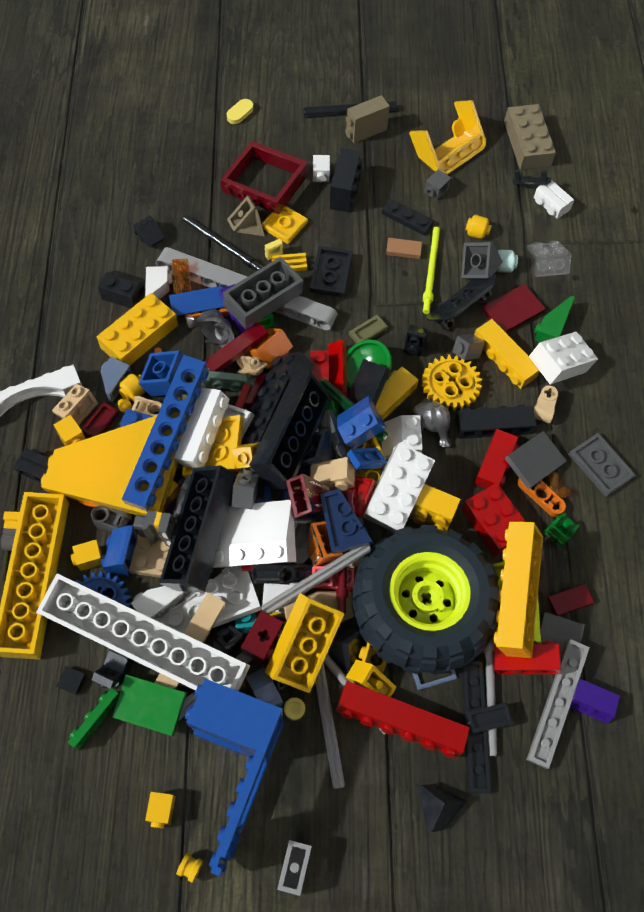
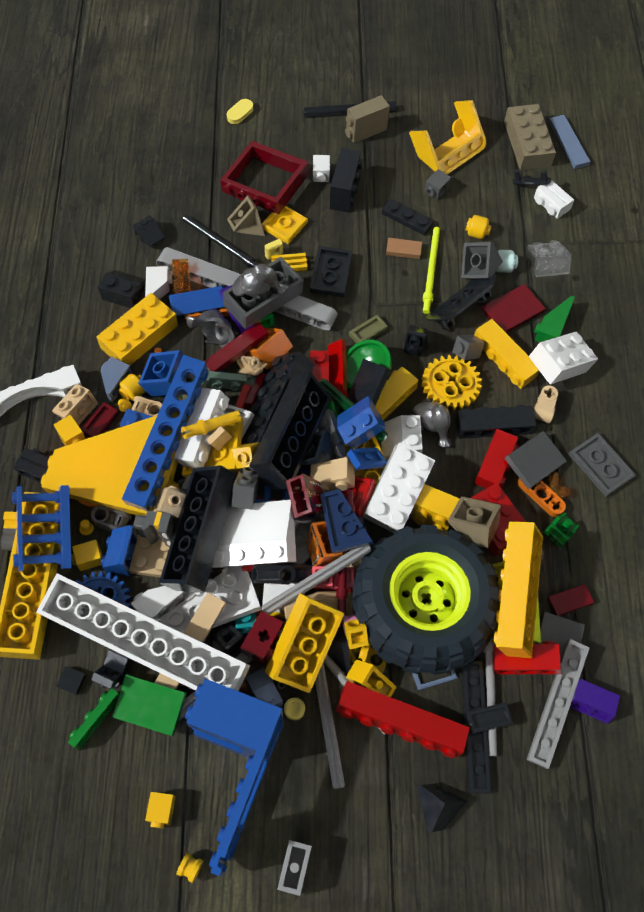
none -> blue fence [12,485,71,572]
none -> yellow piece [80,520,94,535]
none -> tan brick [153,486,186,518]
none -> yellow pin [181,410,241,439]
none -> tan tile [207,426,232,450]
none -> flat silver piece [232,264,289,299]
none -> yellow leg [341,613,369,649]
none -> dark tan slope [448,496,501,548]
none -> sand blue tile [549,115,590,169]

